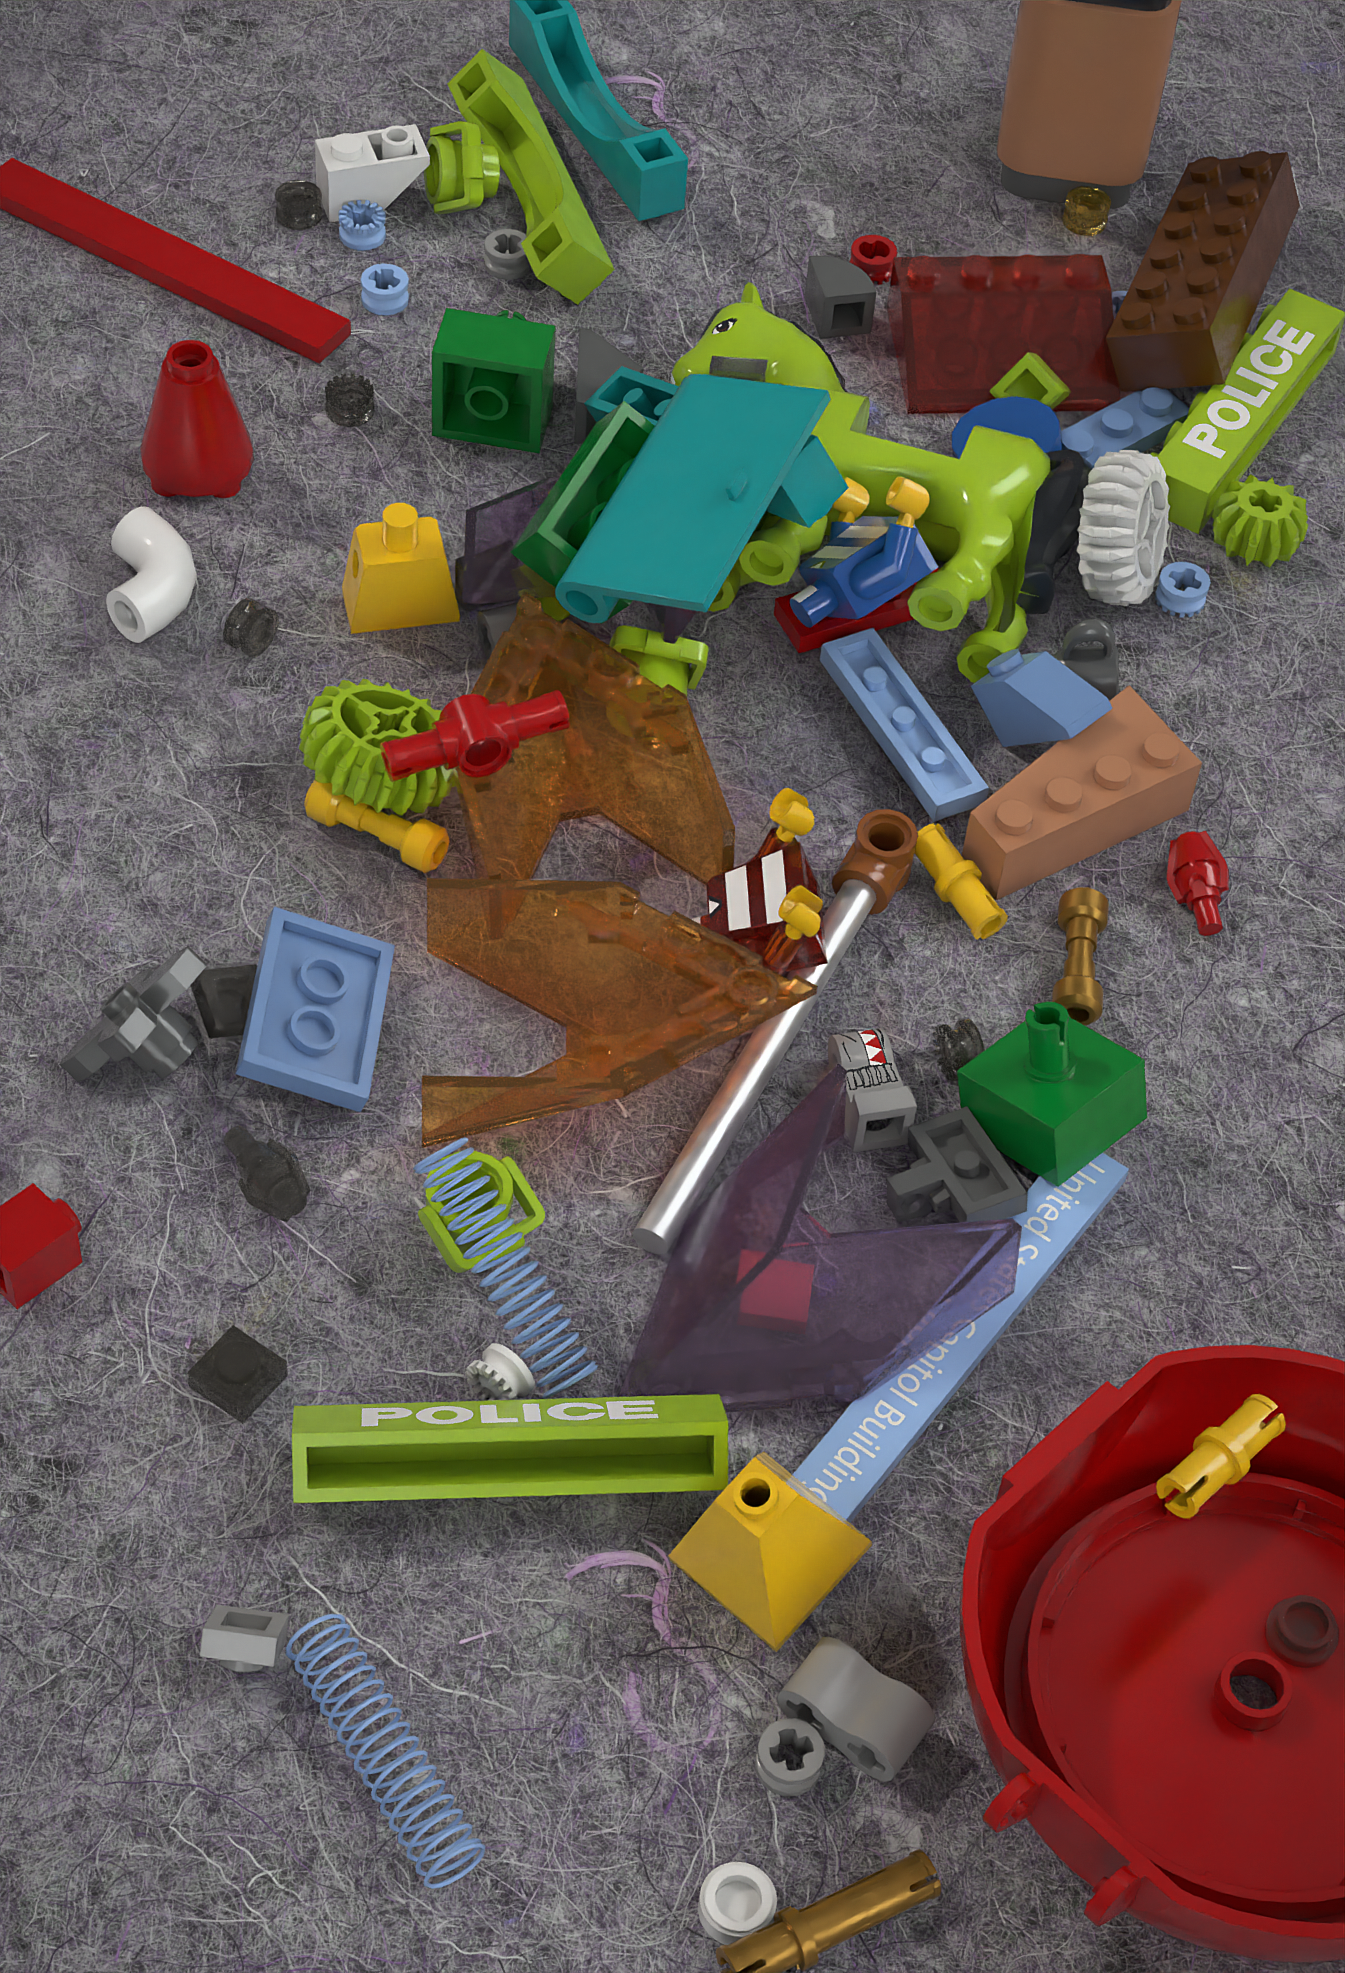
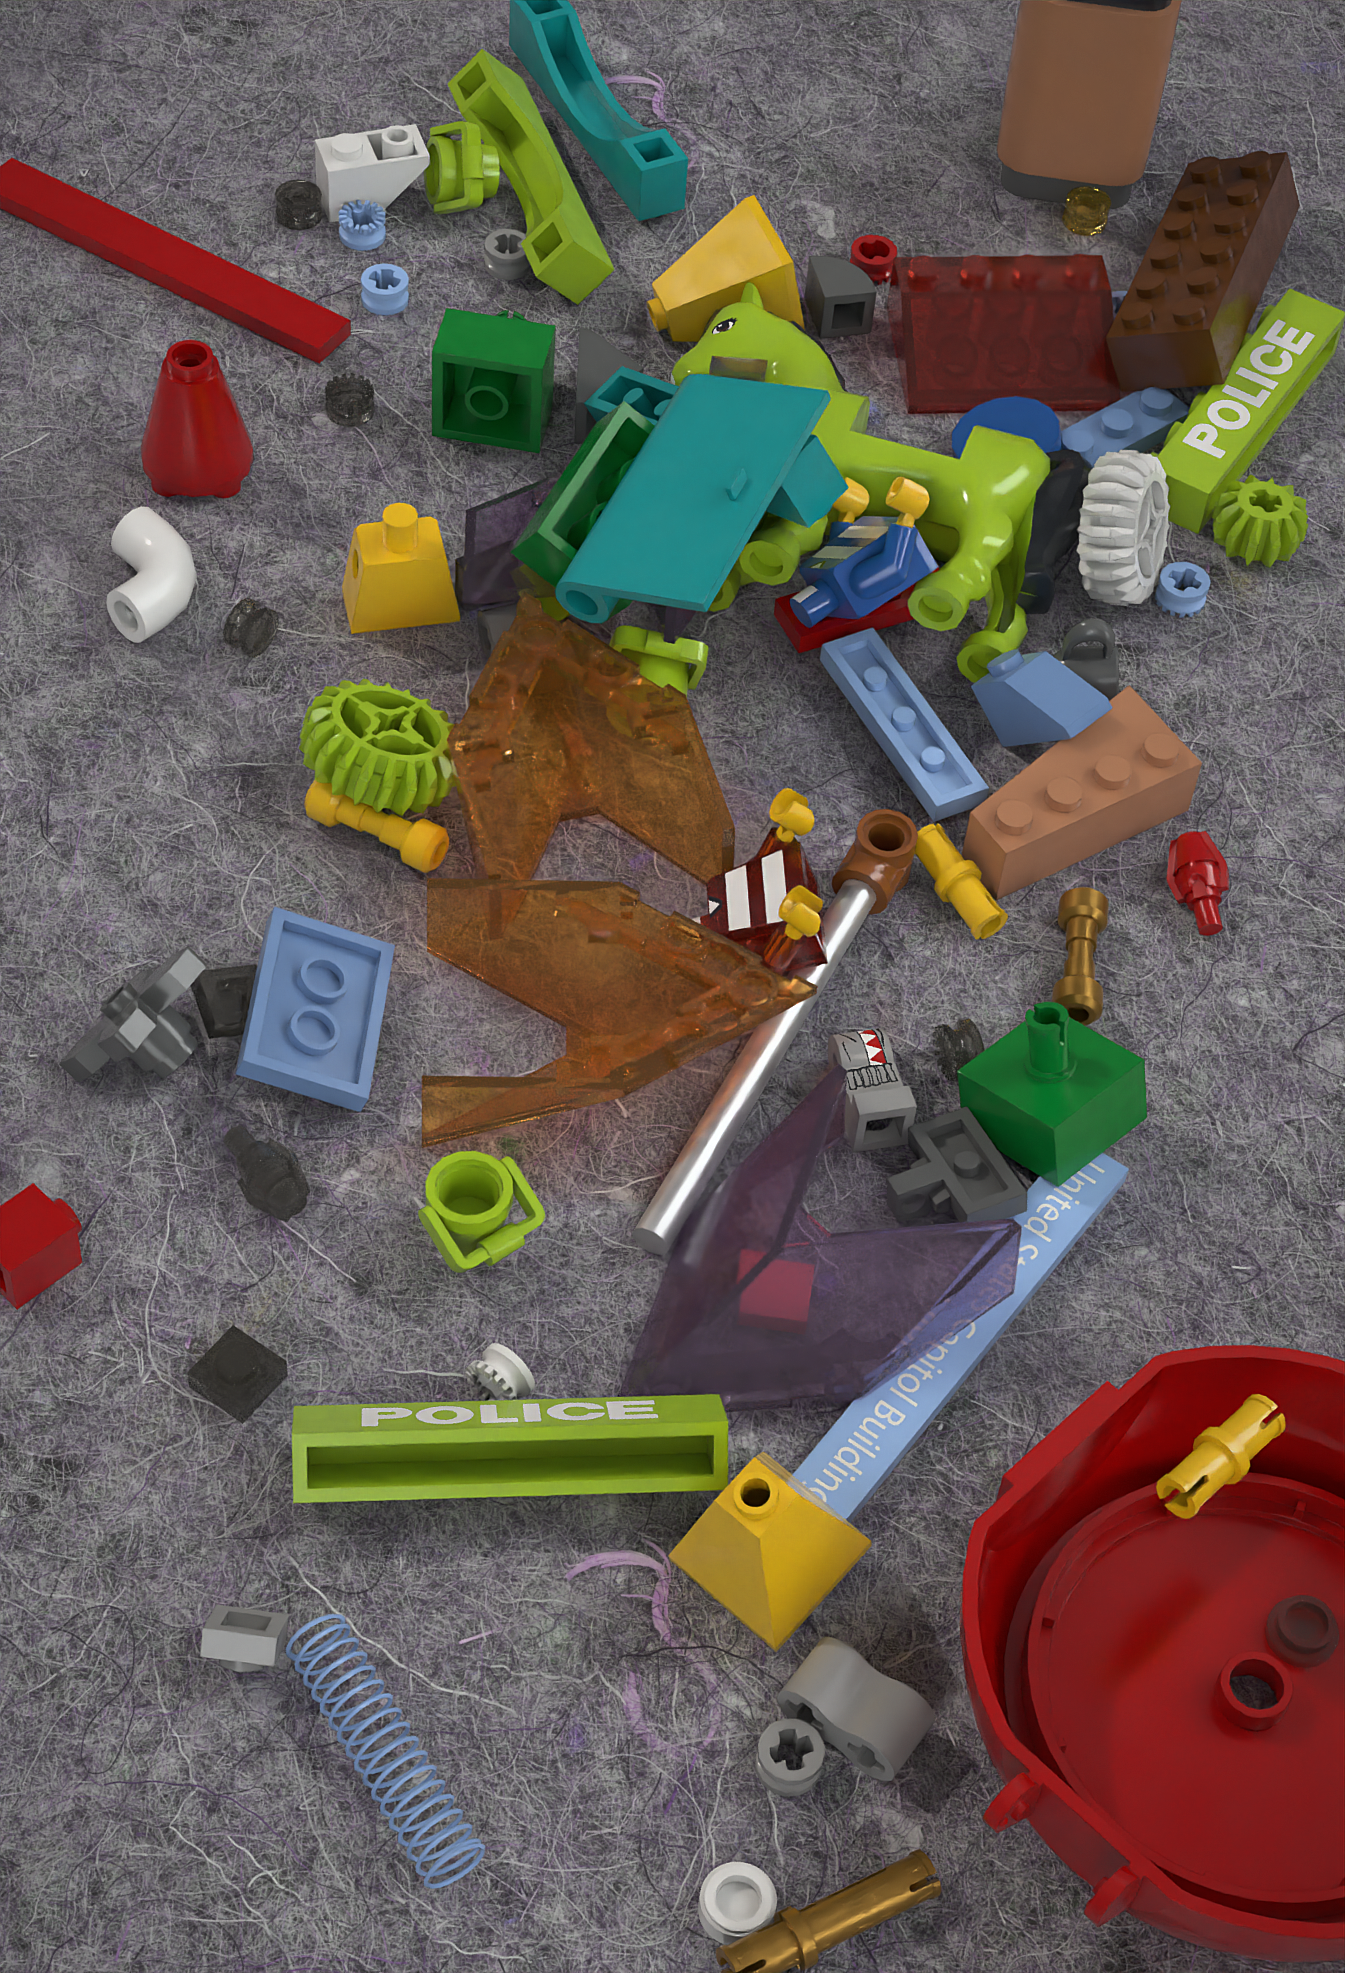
red pin [380,689,570,782] -> none
light blue piece [413,1137,598,1399] -> none
lime slope [990,352,1071,409] -> none
none -> yellow slope [646,195,805,342]

